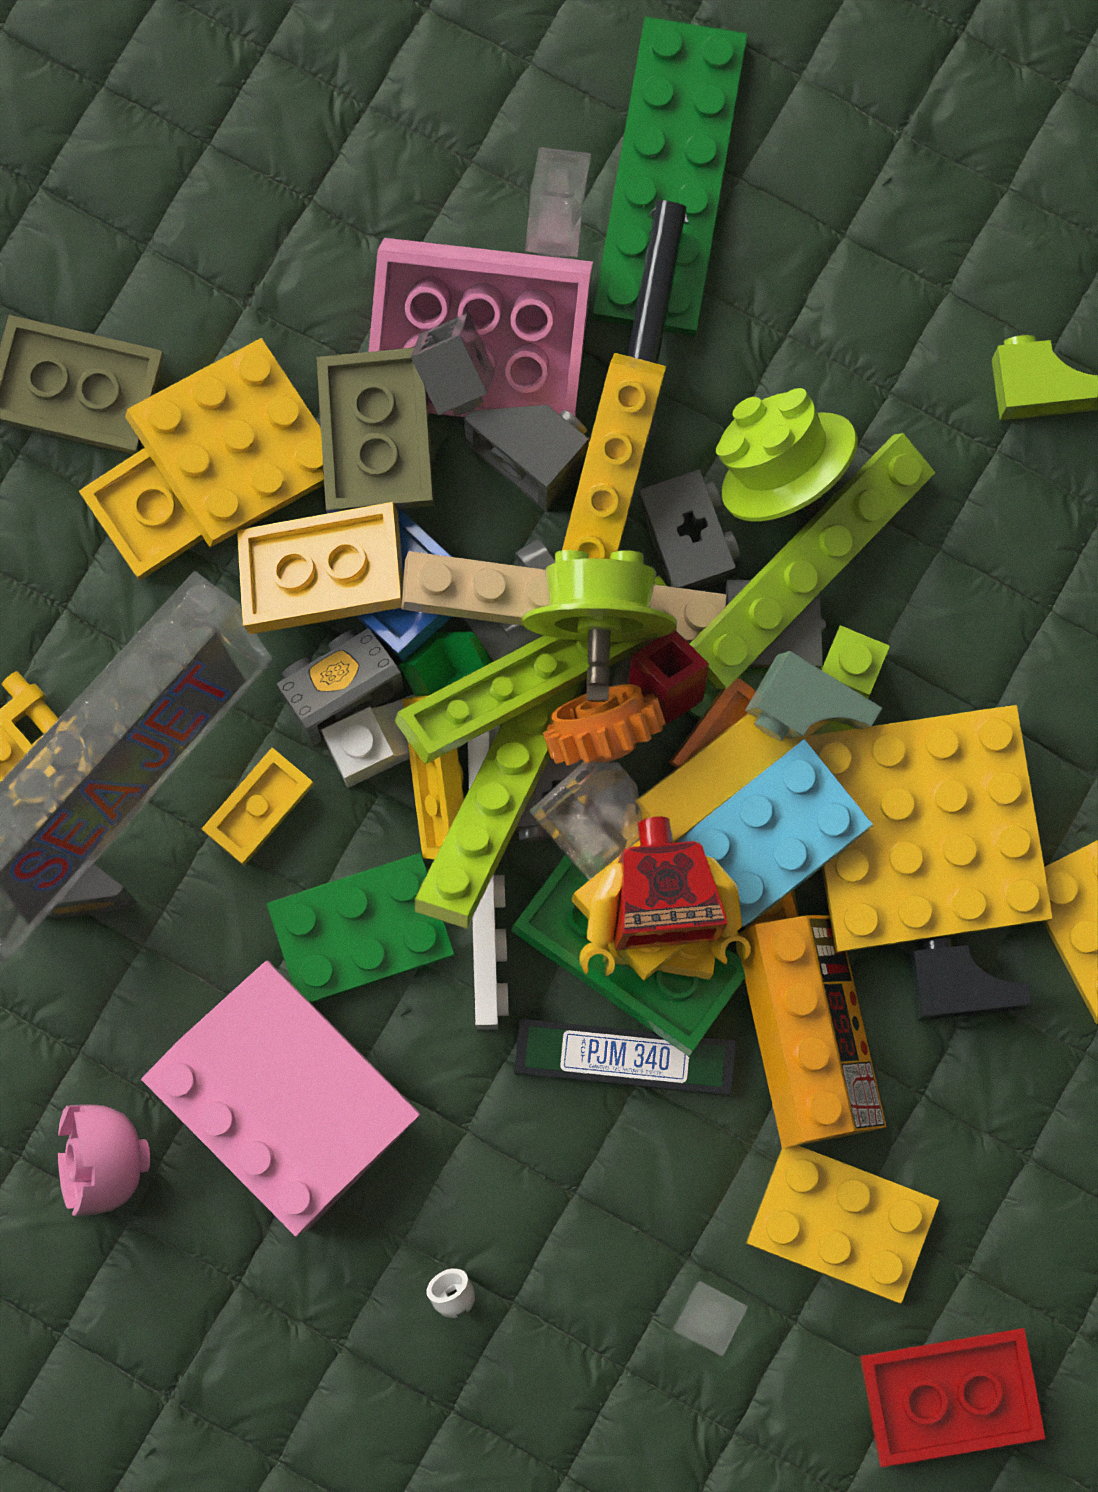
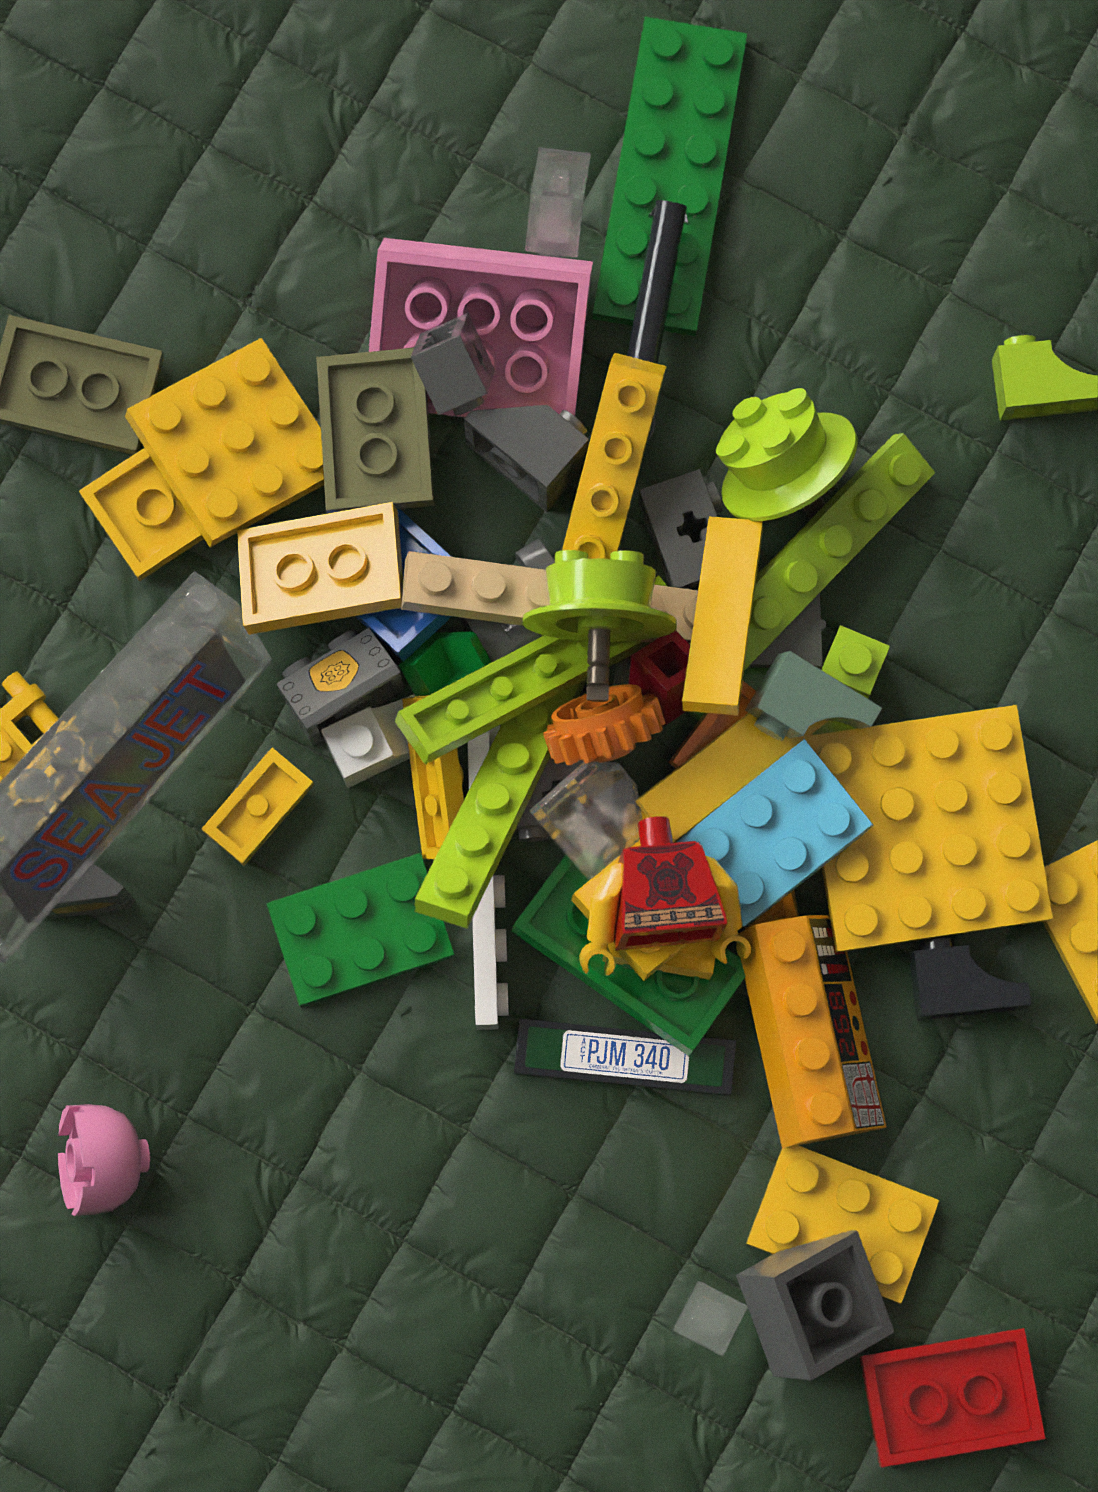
bright pink slope [141,960,421,1236] -> none
white hinge [427,1269,475,1318] -> none
none -> yellow tile [682,516,763,715]
none -> dark grey slope [736,1230,894,1380]

